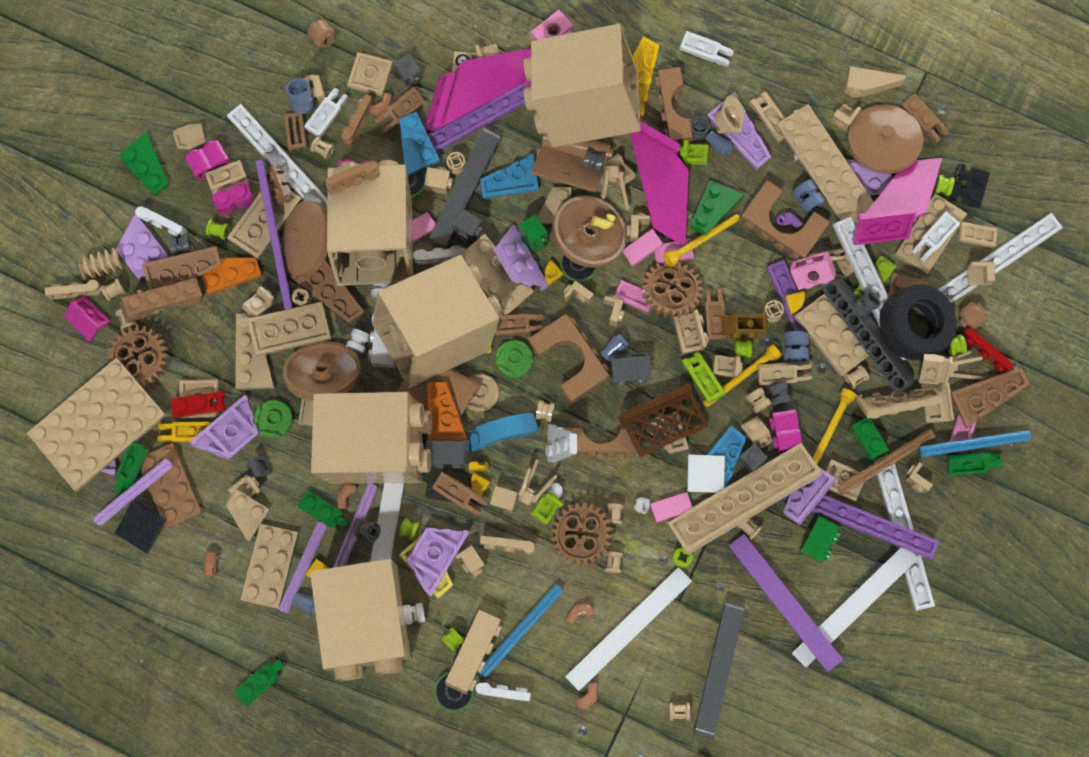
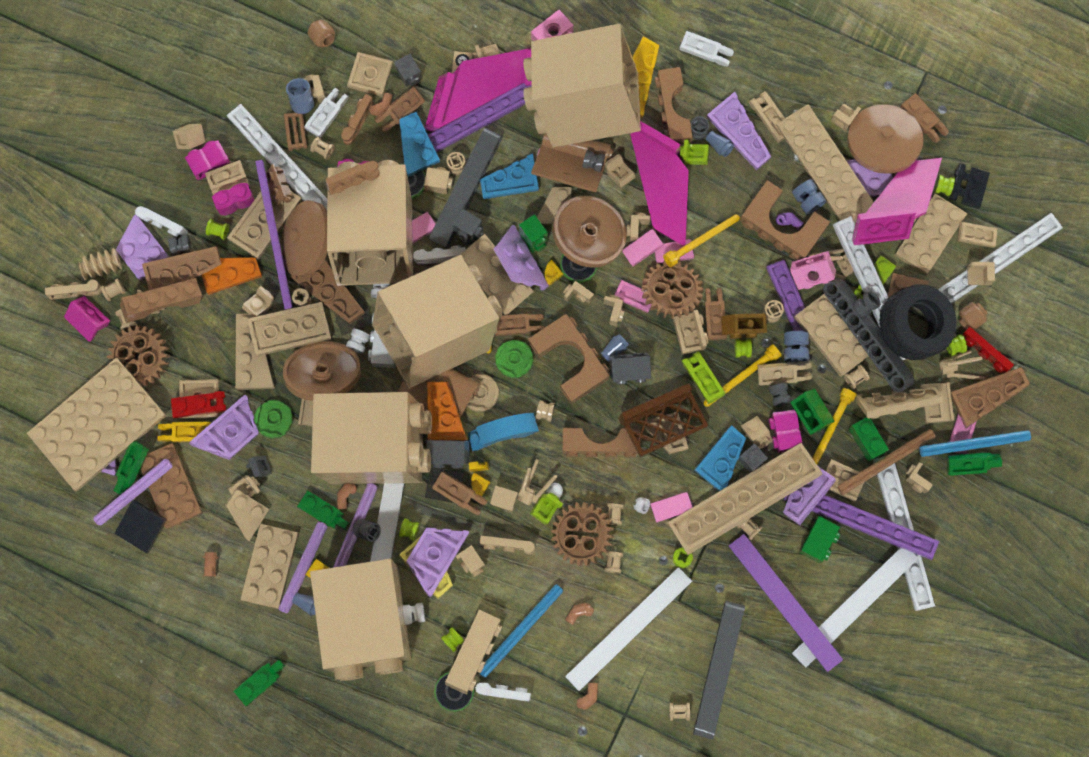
green wing [118,132,169,197] -> none
white wing [545,424,577,462] -> none
light yellow arm [591,214,616,229] -> none
tan plant [601,166,629,210] -> none
white sticker [688,455,725,493] -> none
green wing [689,180,744,235] -> none
tan bracket [712,355,742,378] -> none
tan piece [715,95,744,134] -> none
tan wheel [746,387,772,414] -> none
yellow tile [785,291,805,315] -> none
tan slope [844,66,906,98] -> none
white hinge [912,211,961,262] -> none
tan plate [919,354,953,386] -> none
none -> green brick [790,389,835,435]

